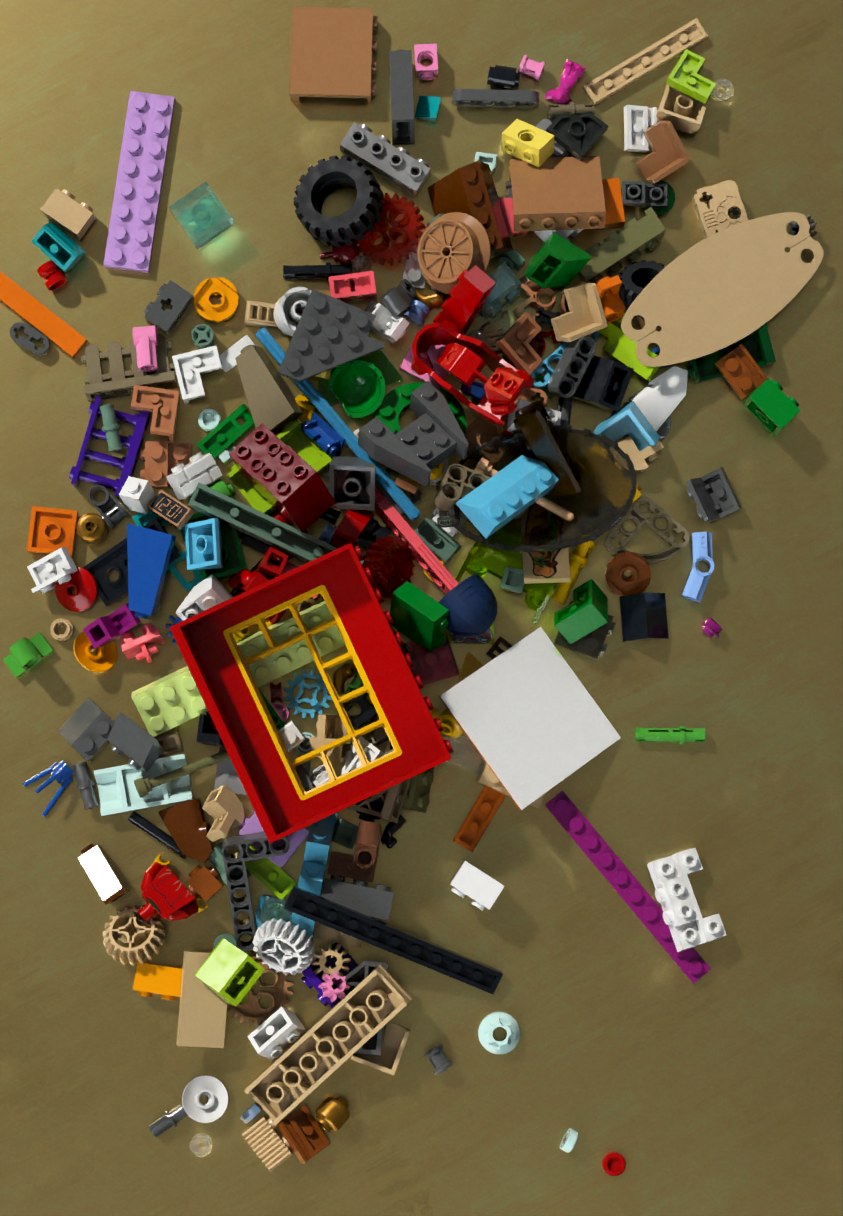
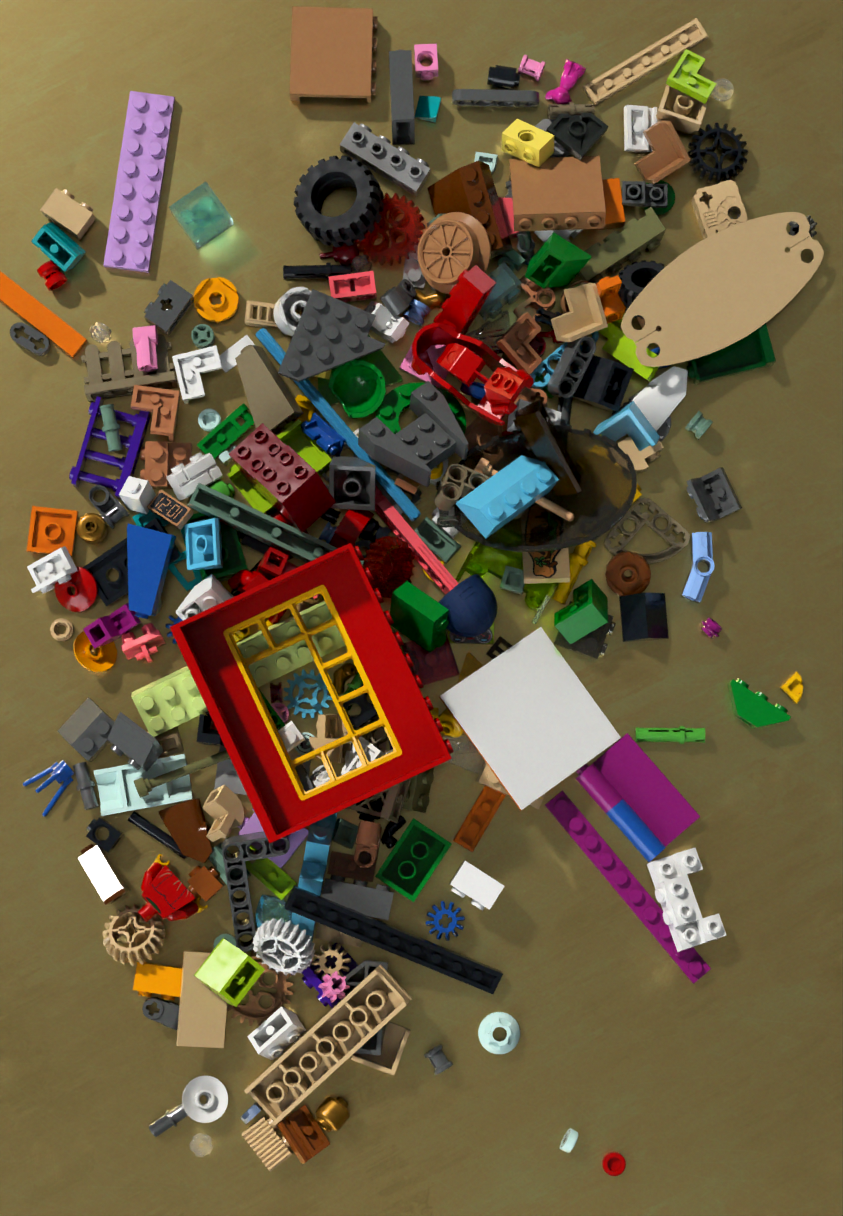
bright green tile [3,632,54,678] -> none
dark orange plate [714,344,768,400] -> none
green brick [743,378,801,437] -> none
none -> black brick [86,817,124,853]
none -> clear plate [89,322,112,343]
none -> dark grey piece [142,996,180,1030]
none -> green brick [375,818,452,902]
none -> blue gear [426,901,465,941]
none -> dark grey axle [517,231,535,265]
none -> magenta door [575,733,700,862]
none -> sand green wheel [685,411,713,440]
none -> black gear [688,122,748,184]
none -> green slope [728,679,791,728]
none -> yellow tile [780,672,803,704]

